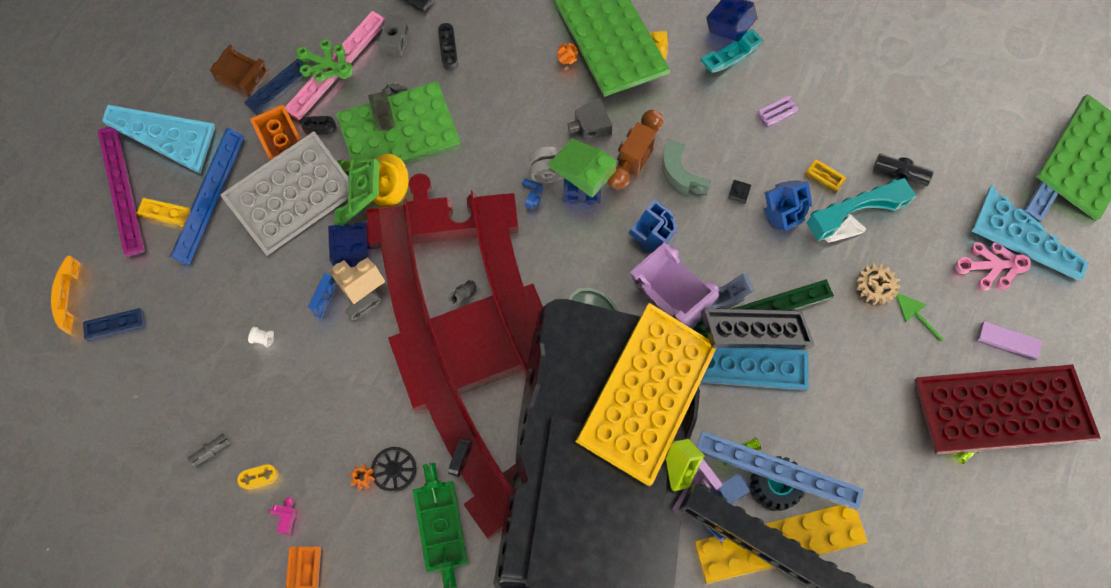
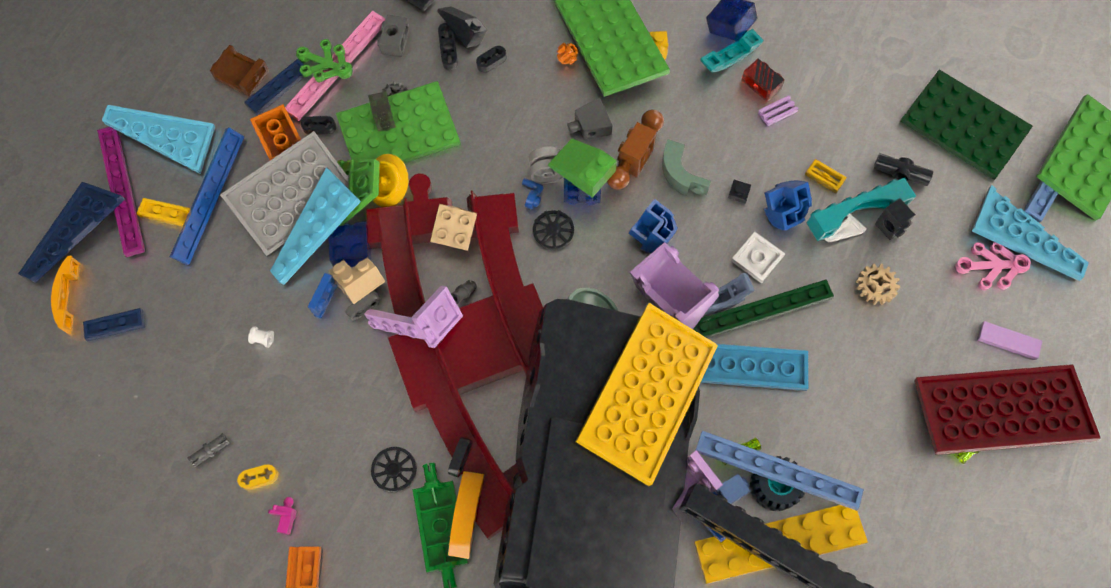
orange gear [349,464,375,491] -> none
lime slope [666,439,704,491] -> none
black plate [701,309,814,349] -> none
bright green piece [897,293,944,341] -> none
none -> dark blue wing [18,182,125,283]
none -> medium azure wing [270,167,361,285]
none -> lavender bracket [364,286,463,348]
none -> tan plate [430,204,477,251]
none -> black slope [437,6,487,48]
none -> light orange slope [448,471,484,559]
none -> black beam [476,46,507,72]
none -> black wheel [533,210,574,249]
none -> white plate [731,232,785,284]
none -> clear red brick [741,58,785,102]
none -> black brick [875,198,916,240]
none -> dark green plate [900,69,1033,180]

